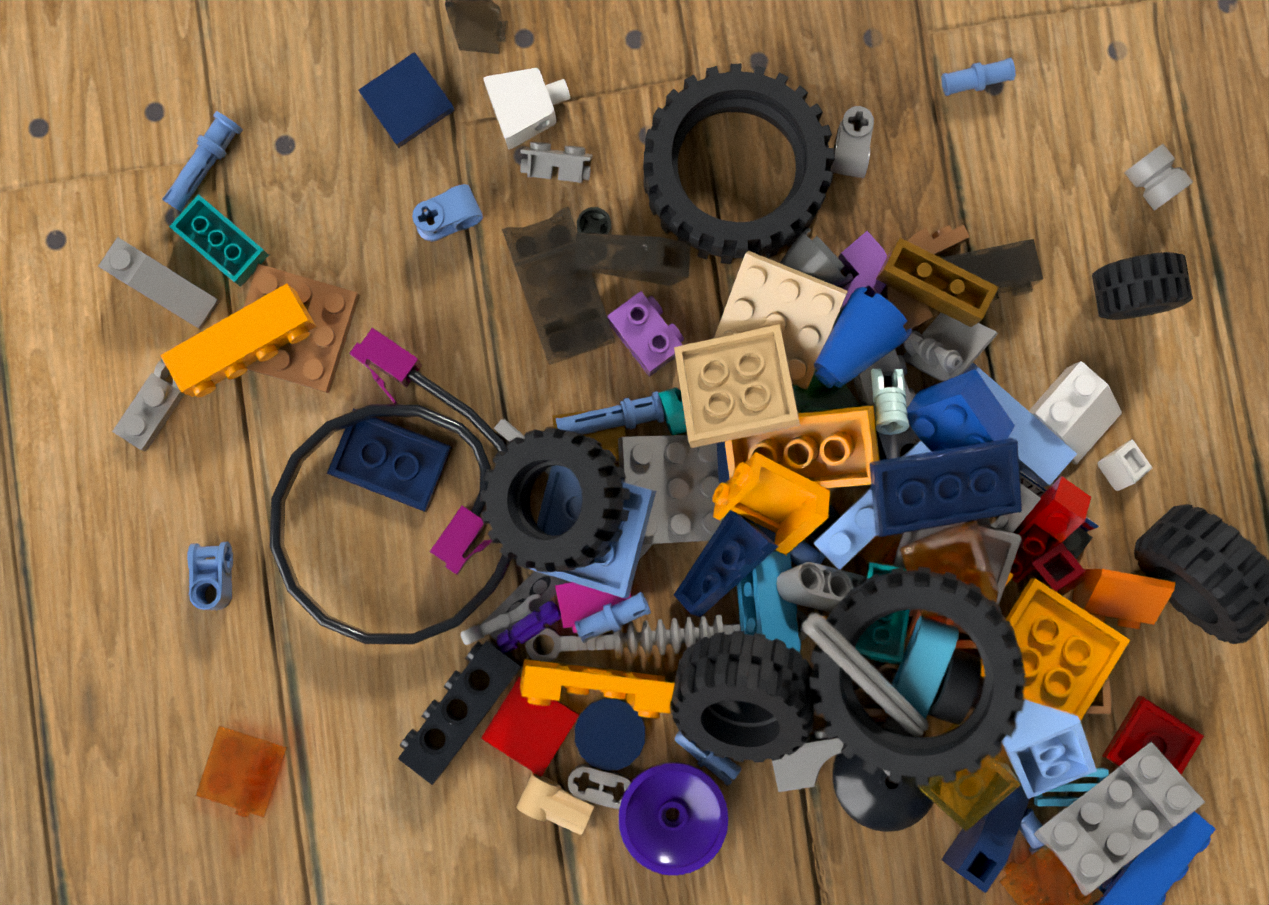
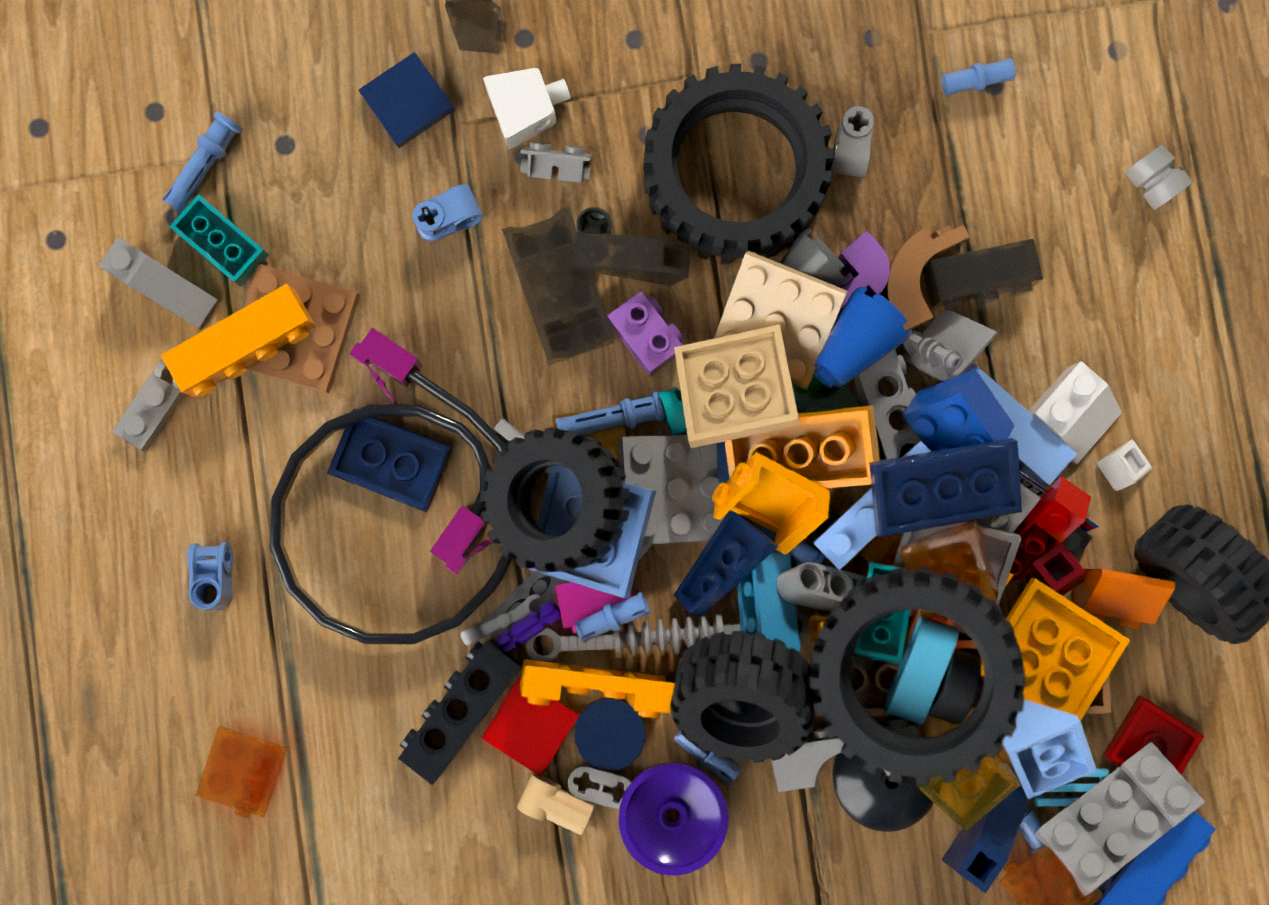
light grey axle [803,613,928,738] -> none
light aqua hinge [871,368,909,435] -> none
pearl gold brick [876,238,999,327] -> none
black tyre [1092,252,1193,320] -> none

